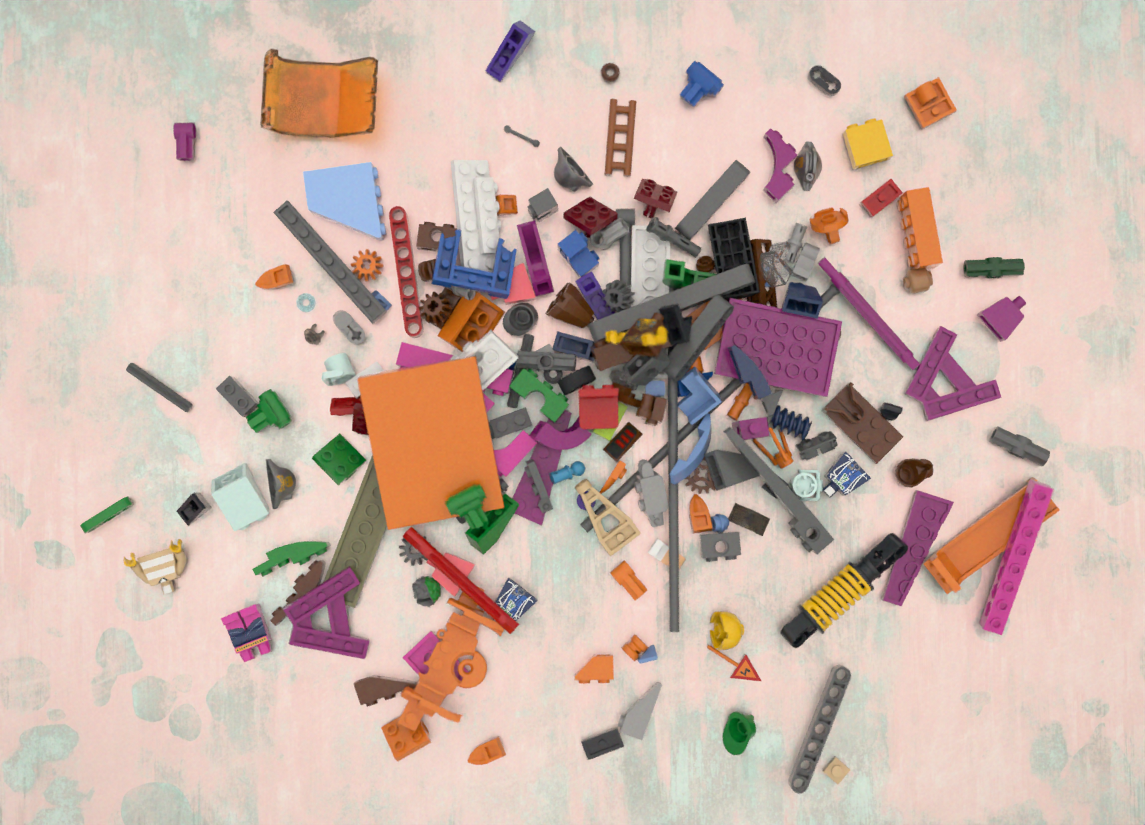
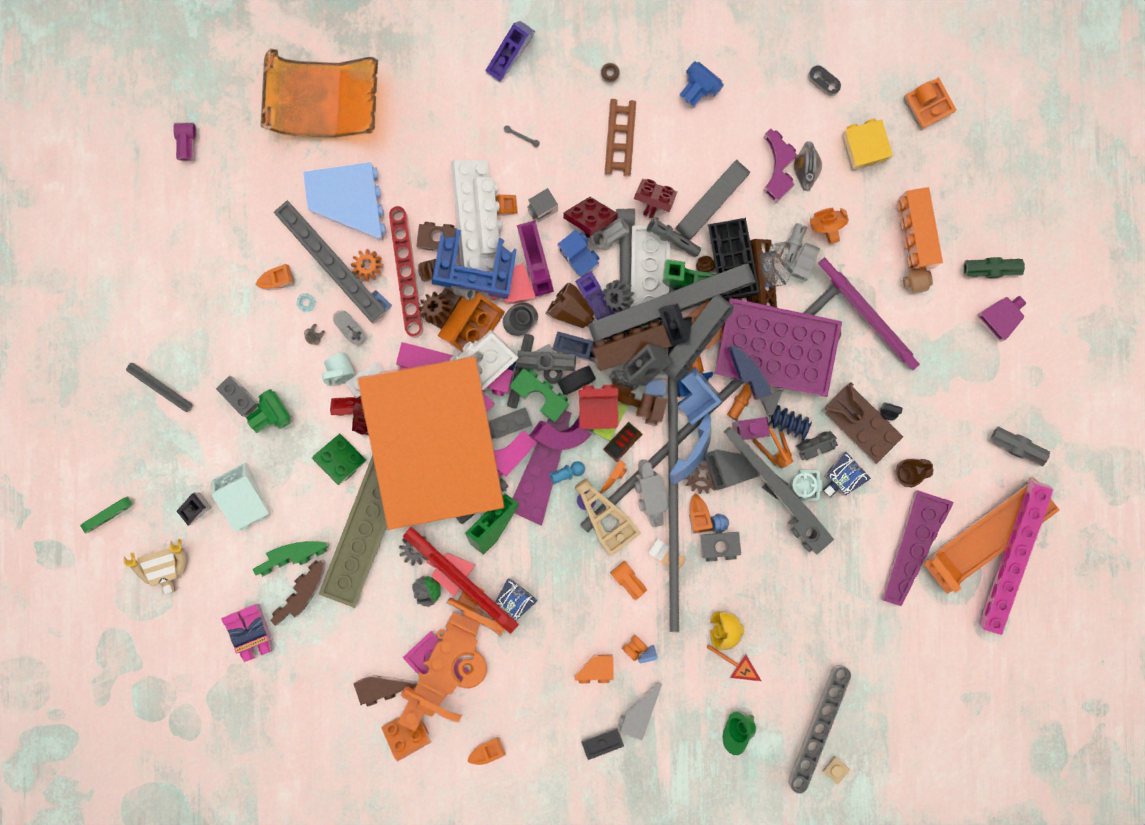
flat silver hat [266,459,296,509] -> none
magenta plate [283,566,370,659] -> none
green piece [445,484,488,529] -> none
dark grey hinge [524,459,553,513] -> none
flat silver hat [554,146,593,192] -> none
torso [605,312,668,357] -> none
clear smoke slope [728,503,770,536] -> none
piece [781,533,908,648] -> none
dark blue torso [782,282,823,319] -> none
red plate [860,179,903,217] -> none
magenta plate [904,326,1002,421] -> none

